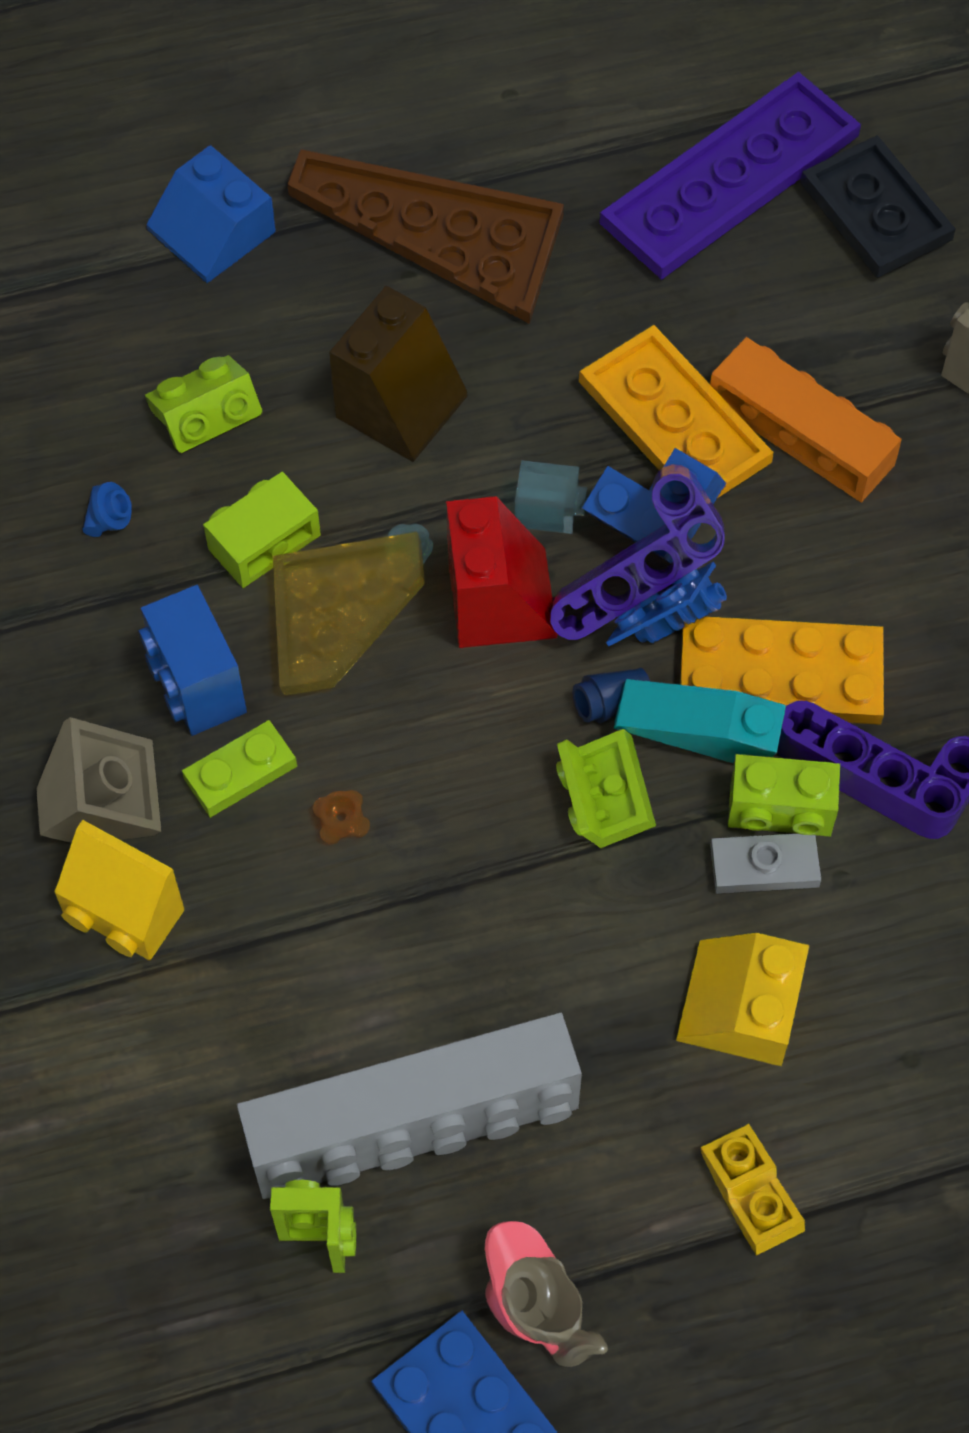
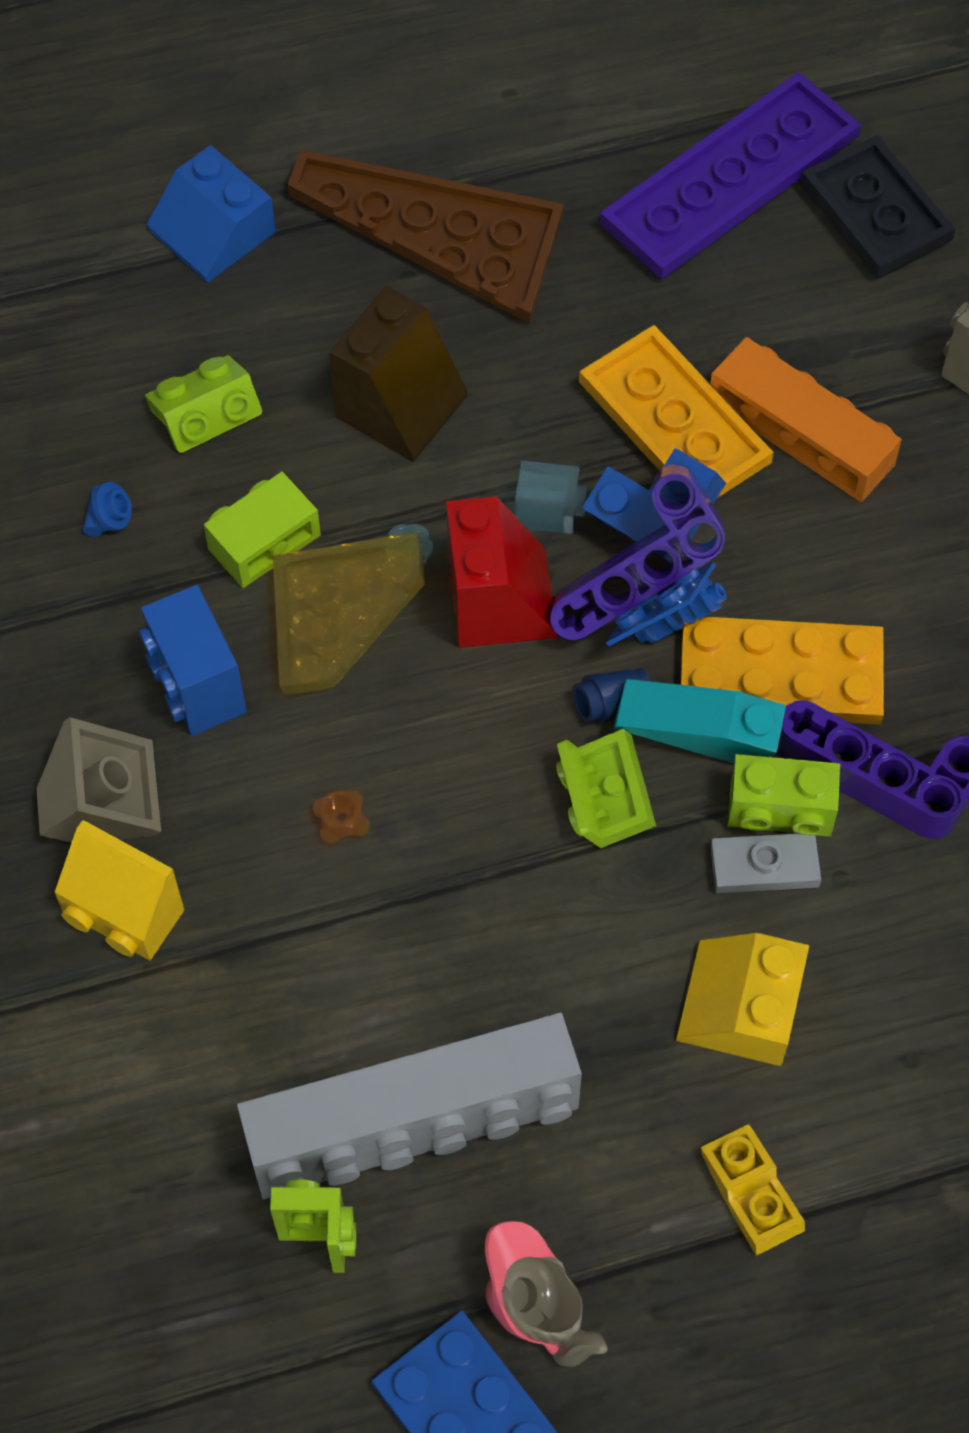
lime plate [182,720,297,818] -> none

